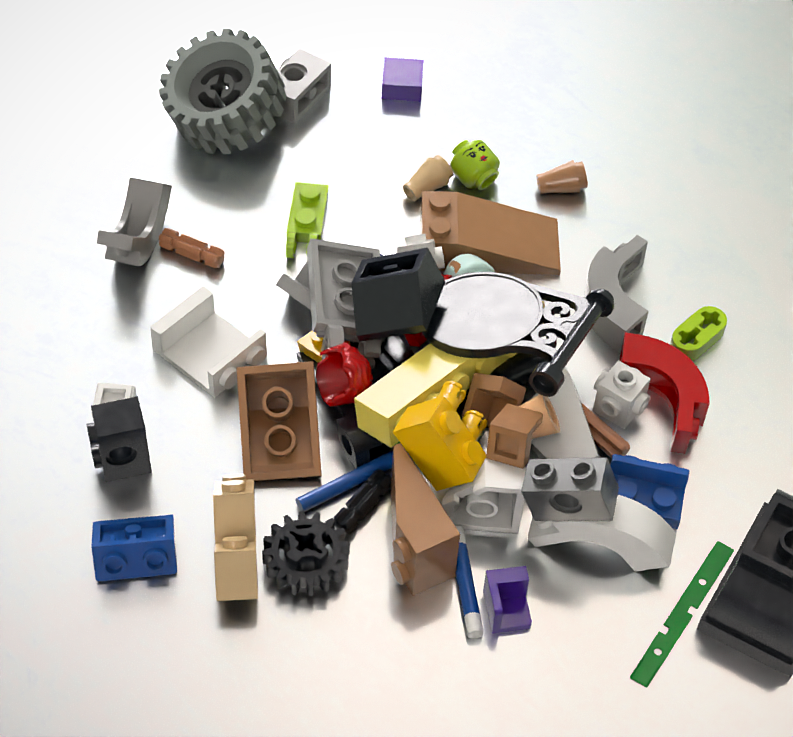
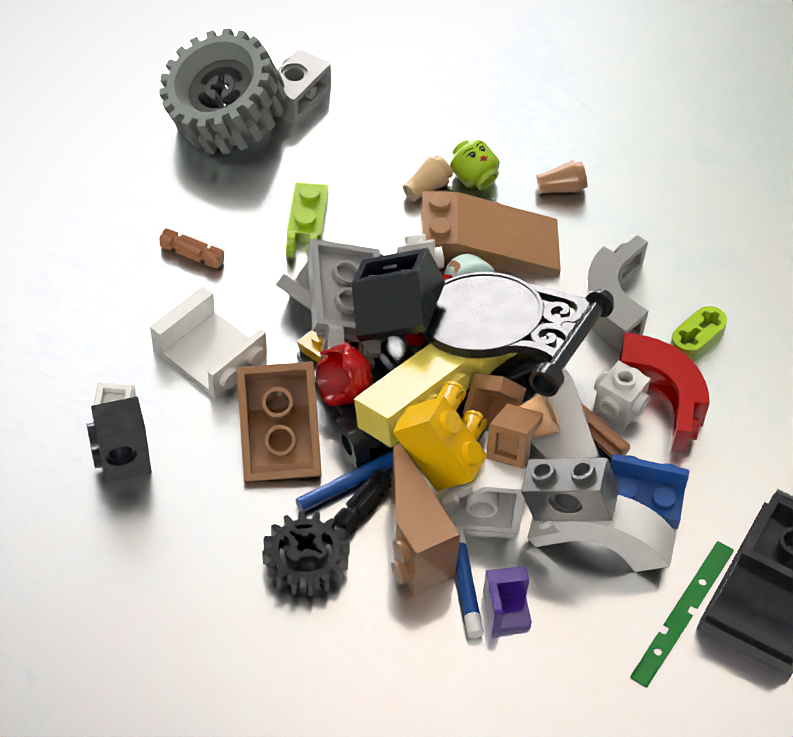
blue bracket [91,514,177,581] -> none
light grey arch [96,177,172,266] -> none
tan arch [213,474,258,601] -> none
piece [381,57,424,102] -> none

